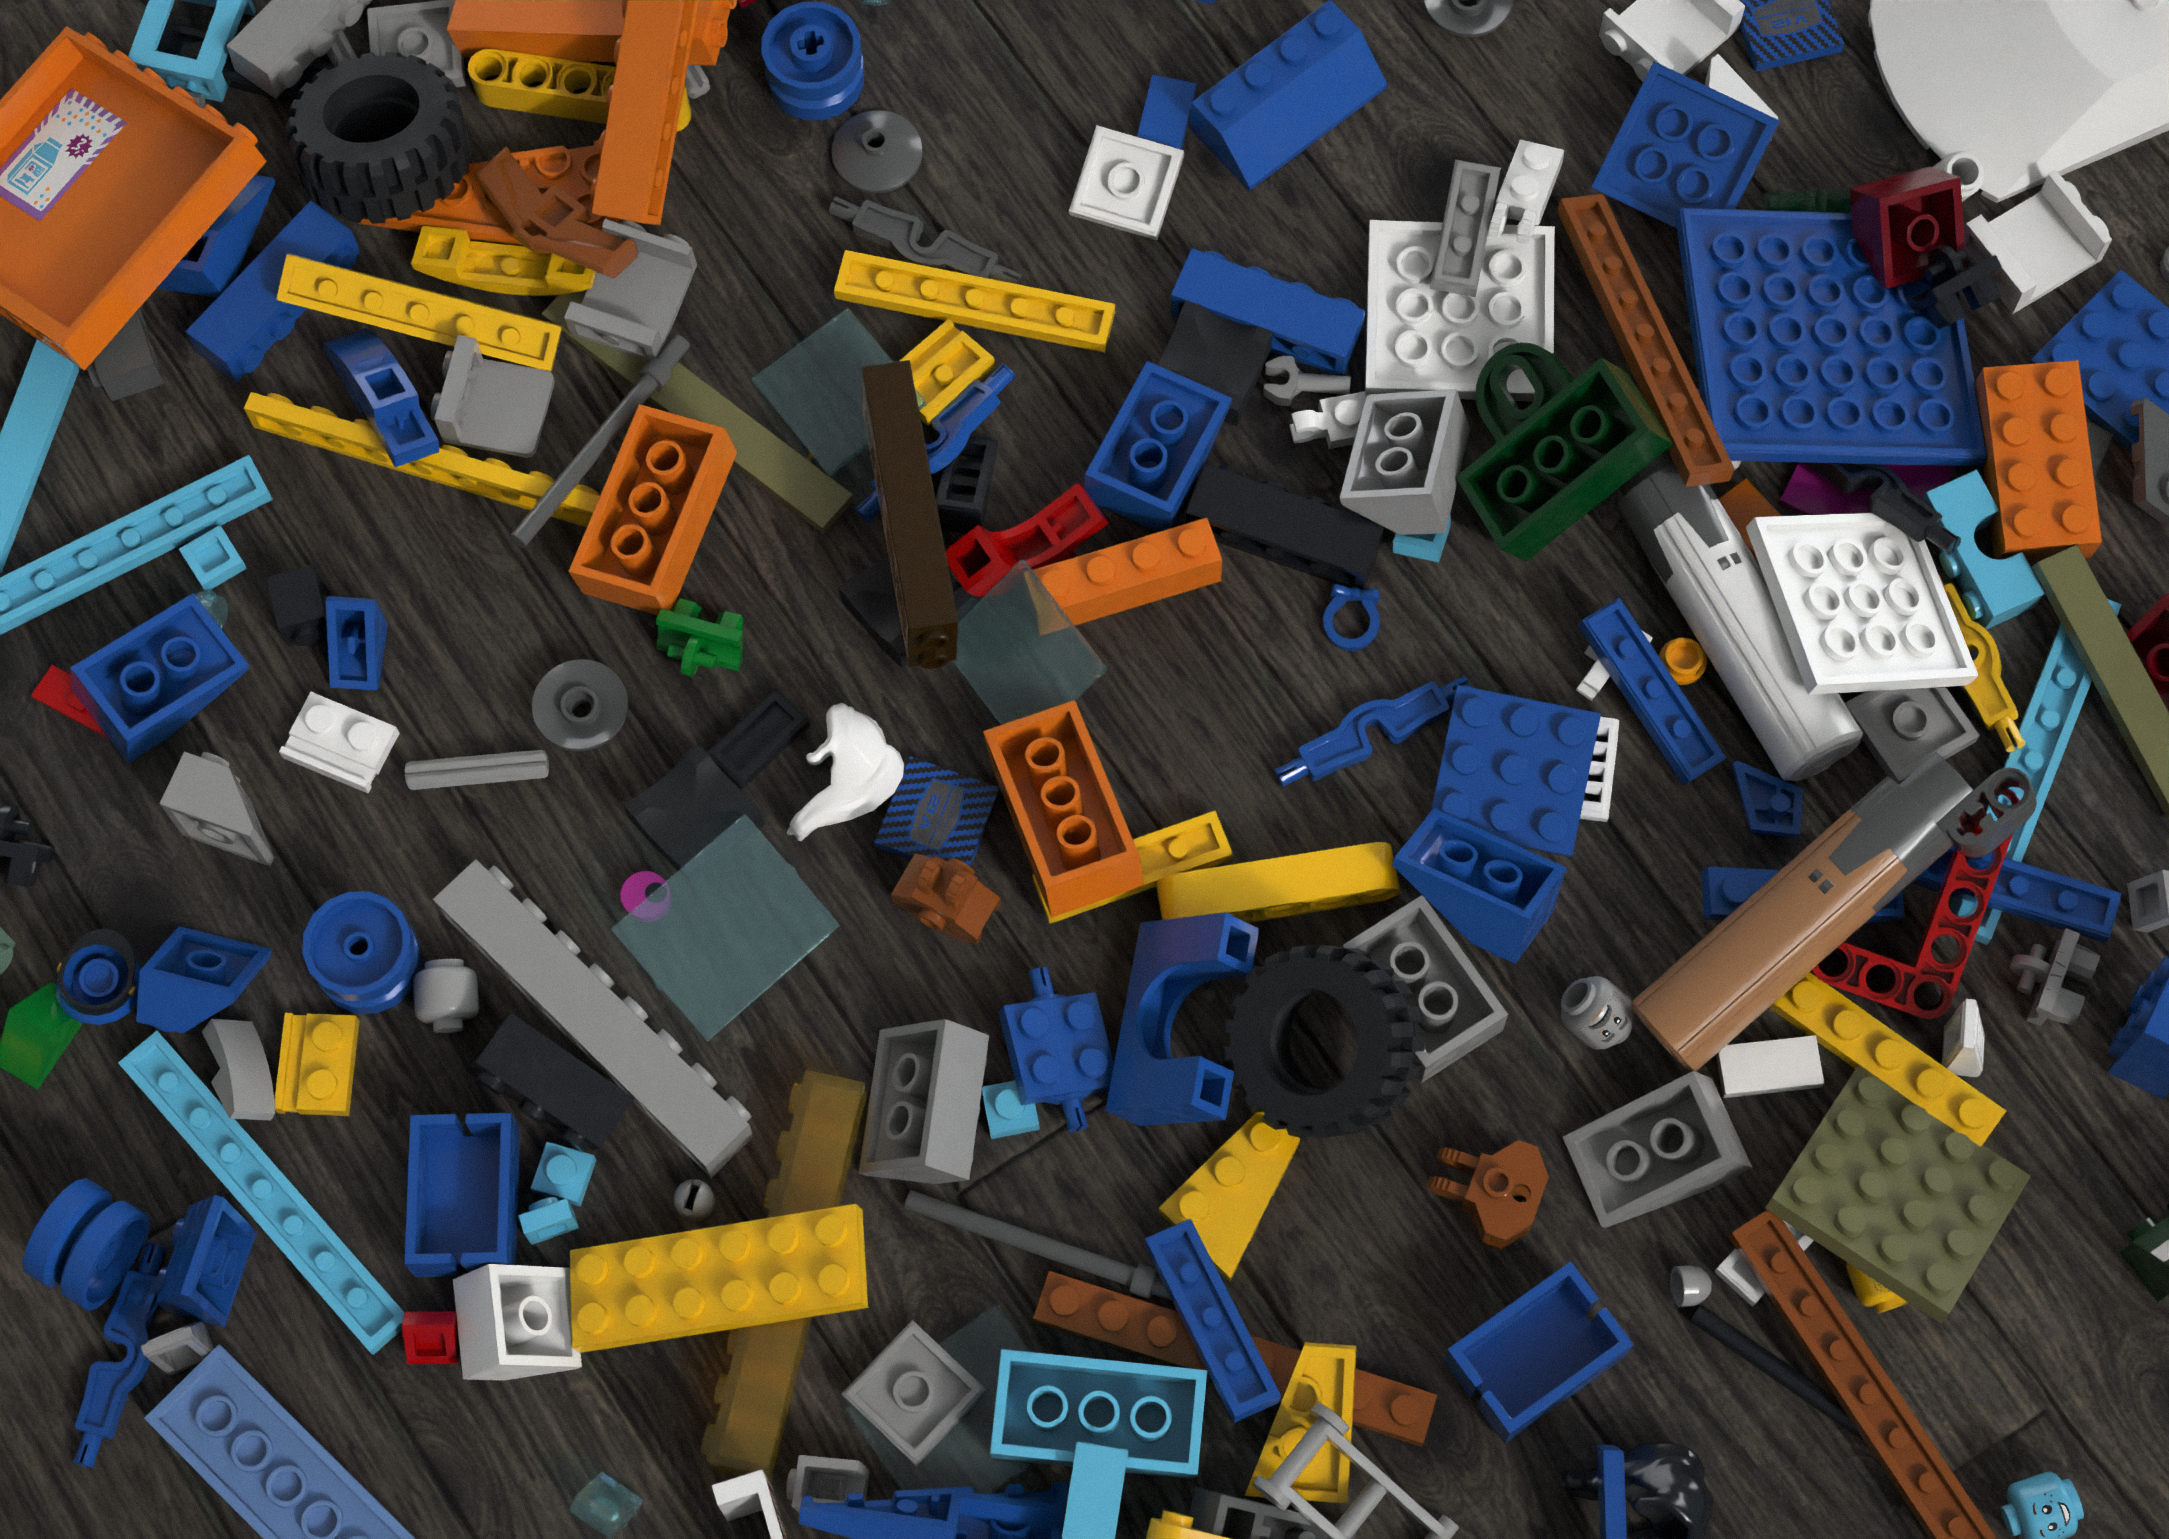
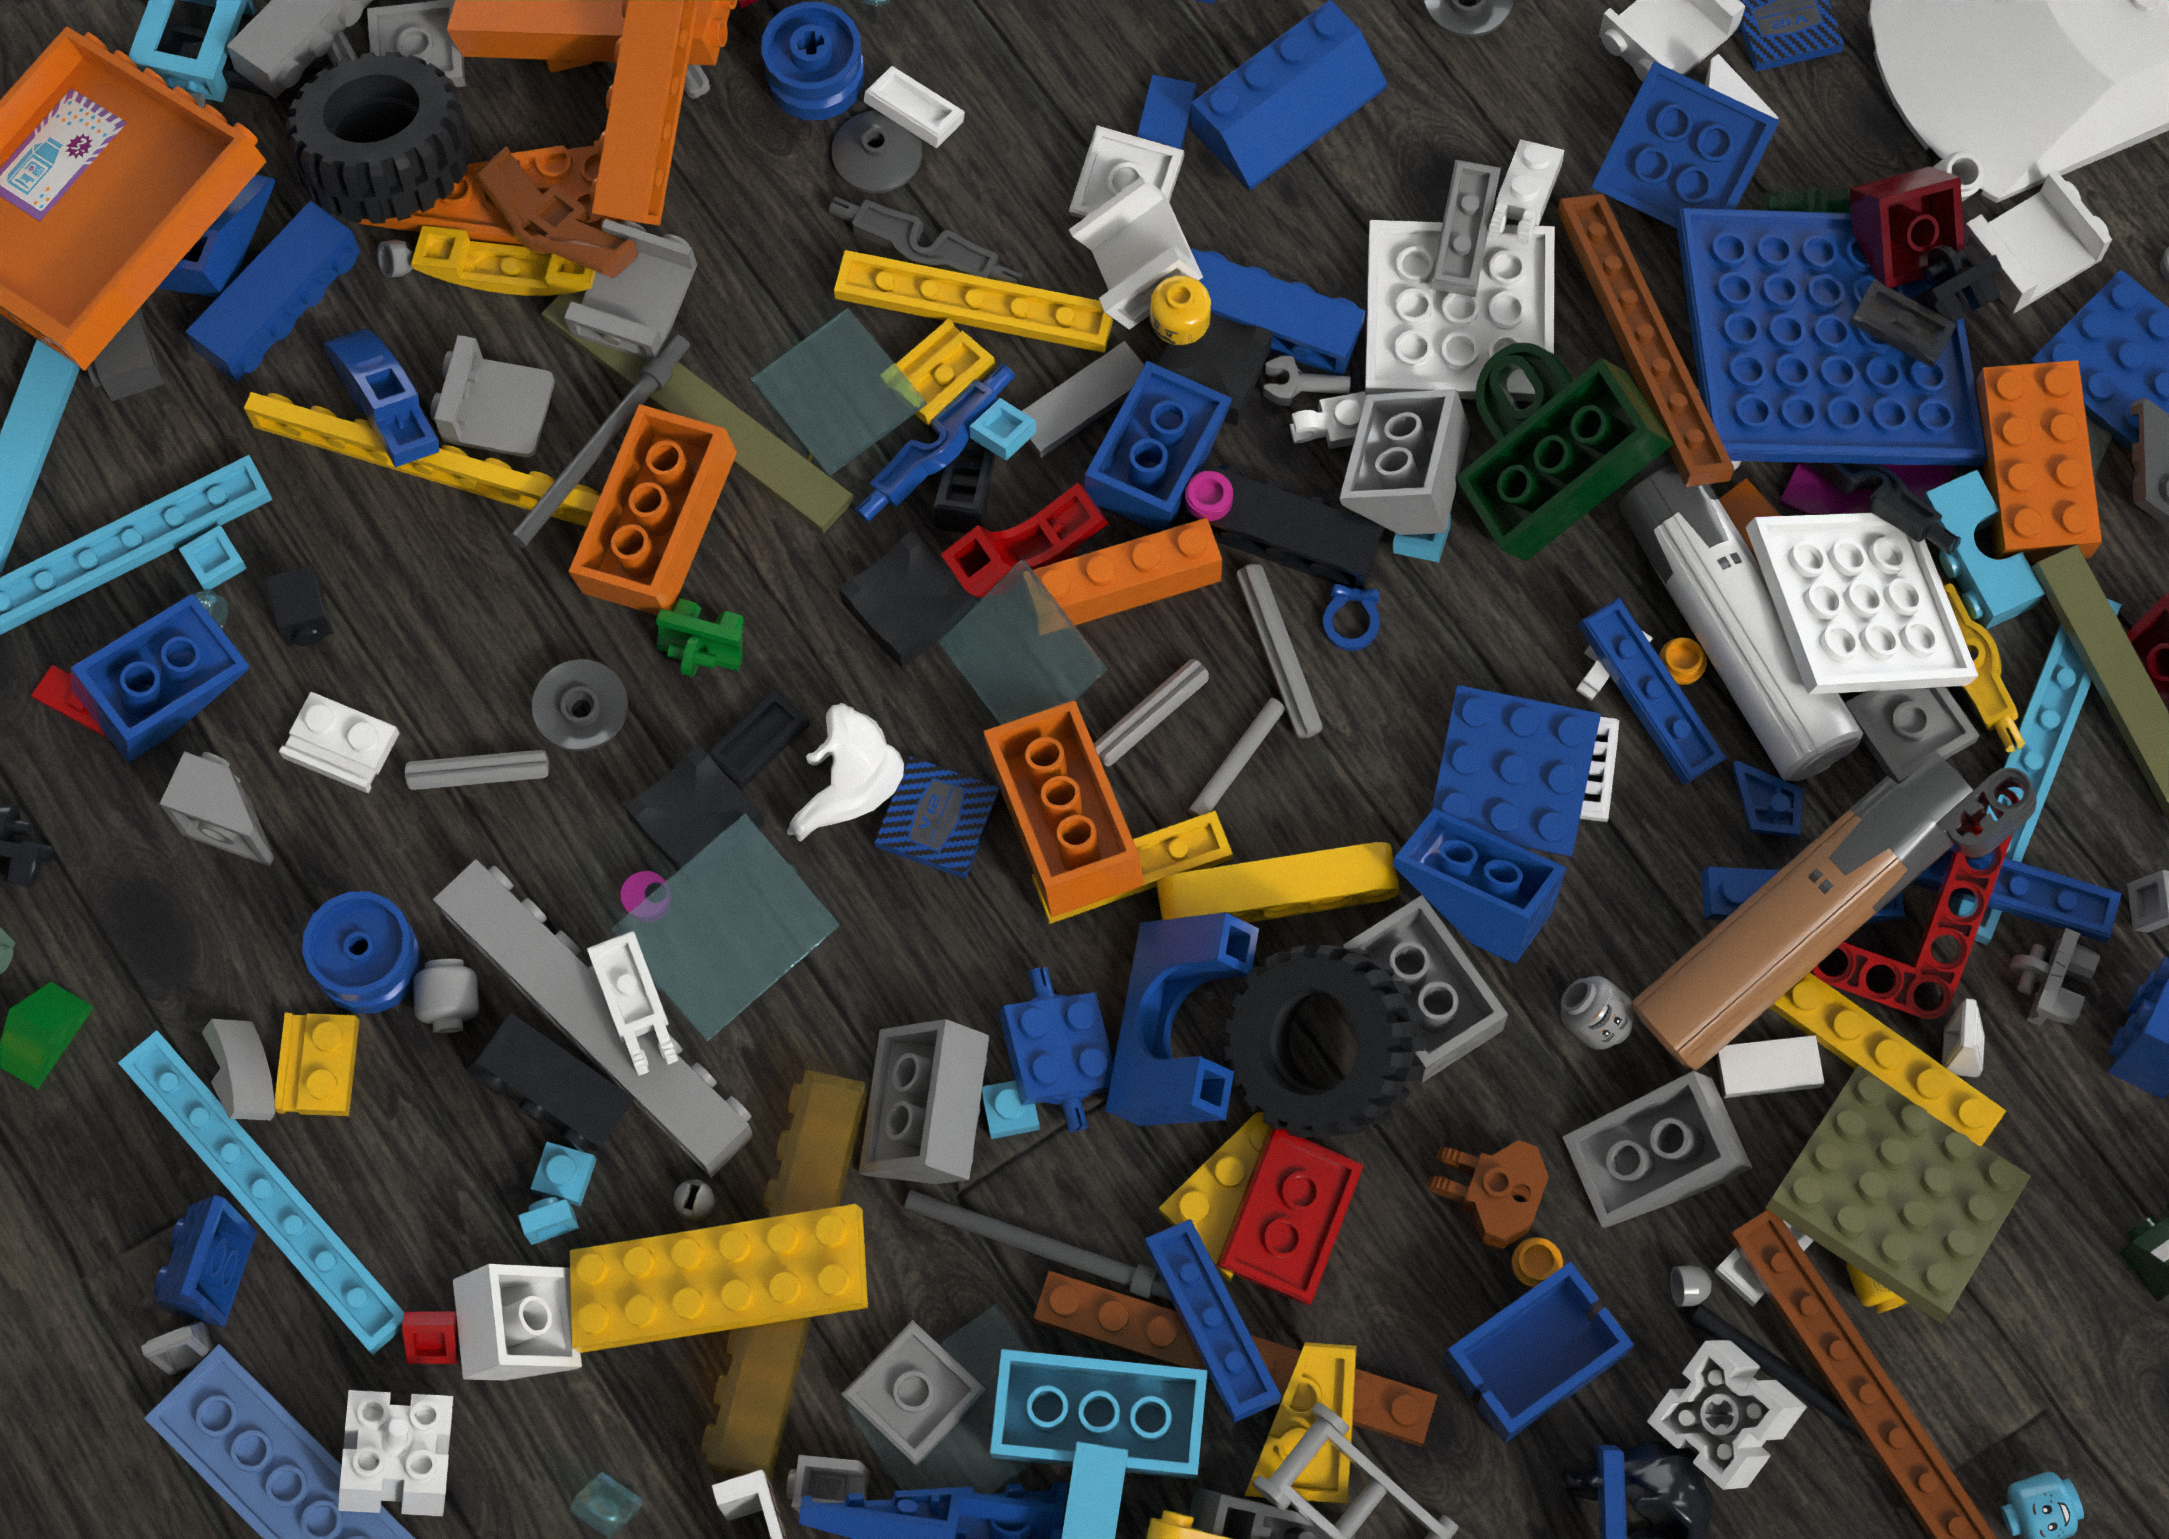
blue wheel [23,1178,150,1311] -> none
blue piece [55,929,142,1025] -> none
blue piece [72,1242,167,1469] -> none
blue slope [136,926,271,1033] -> none
yellow plate [276,254,563,372] -> none
blue slope [326,596,388,690] -> none
blue piece [404,1113,520,1277] -> none
yellow beam [468,49,691,132] -> none
dark brown brick [862,360,958,669] -> none
dark orange hinge [891,854,1001,945] -> none
blue piece [1273,675,1472,788] -> none
none -> white brick [338,1390,453,1516]
none -> light grey hinge [377,240,414,278]
none -> white hinge [587,931,679,1076]
none -> white tile [864,66,965,148]
none -> medium azure plate [970,398,1037,461]
none -> light grey tile [1022,341,1144,458]
none -> white panel [1069,177,1203,330]
none -> light grey axle [1093,659,1209,766]
none -> yellow head [1150,275,1211,345]
none -> dark pink tile [1185,471,1233,521]
none -> light grey bar [1188,698,1286,818]
none -> red tile [1216,1127,1364,1306]
none -> light grey axle [1236,563,1323,738]
none -> light orange plate [1512,1237,1563,1288]
none -> white brick [1647,1340,1807,1490]
none -> clear smoke plate [1849,280,1957,368]

